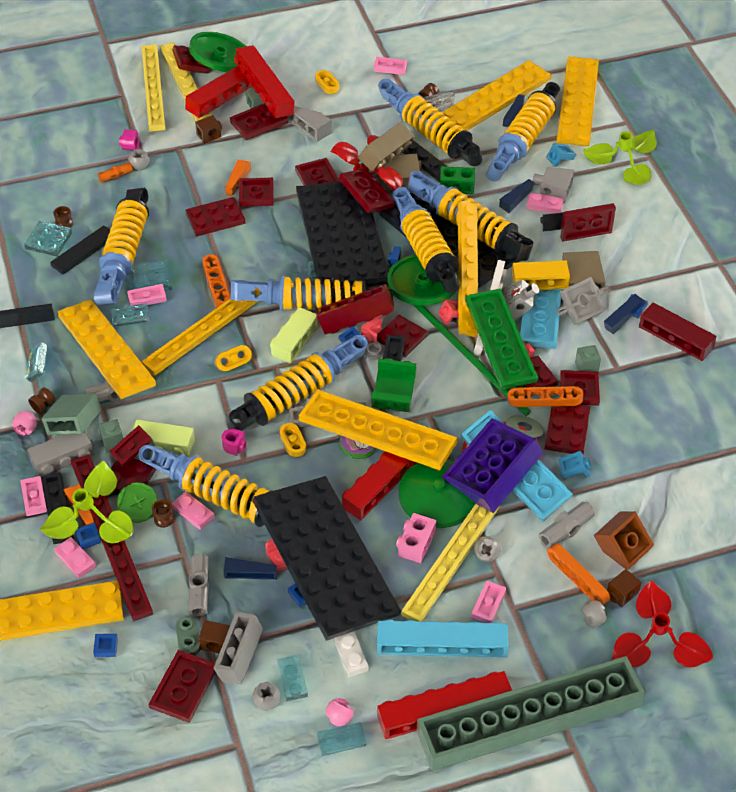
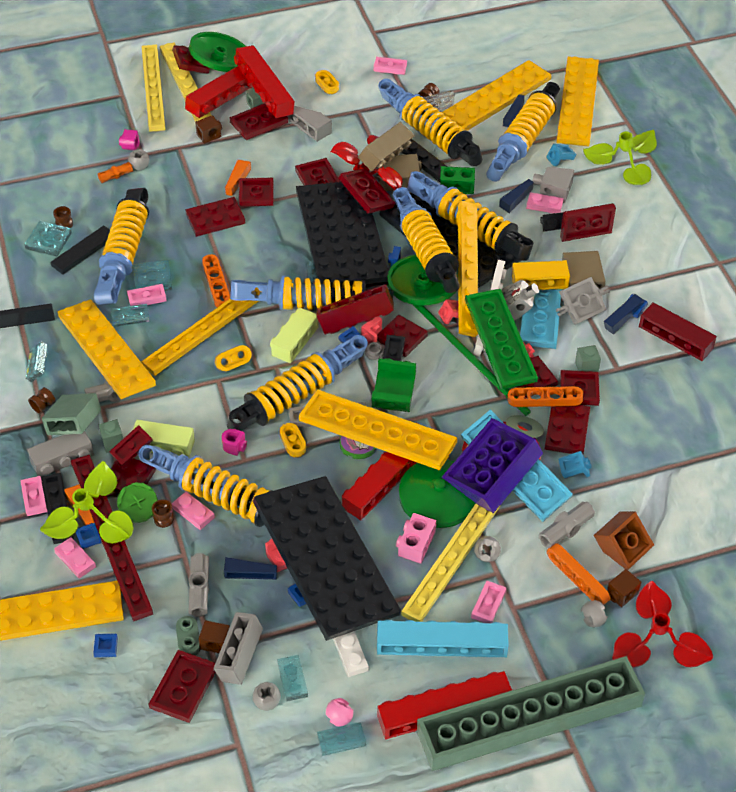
bright pink piece [12,411,37,436] -> none

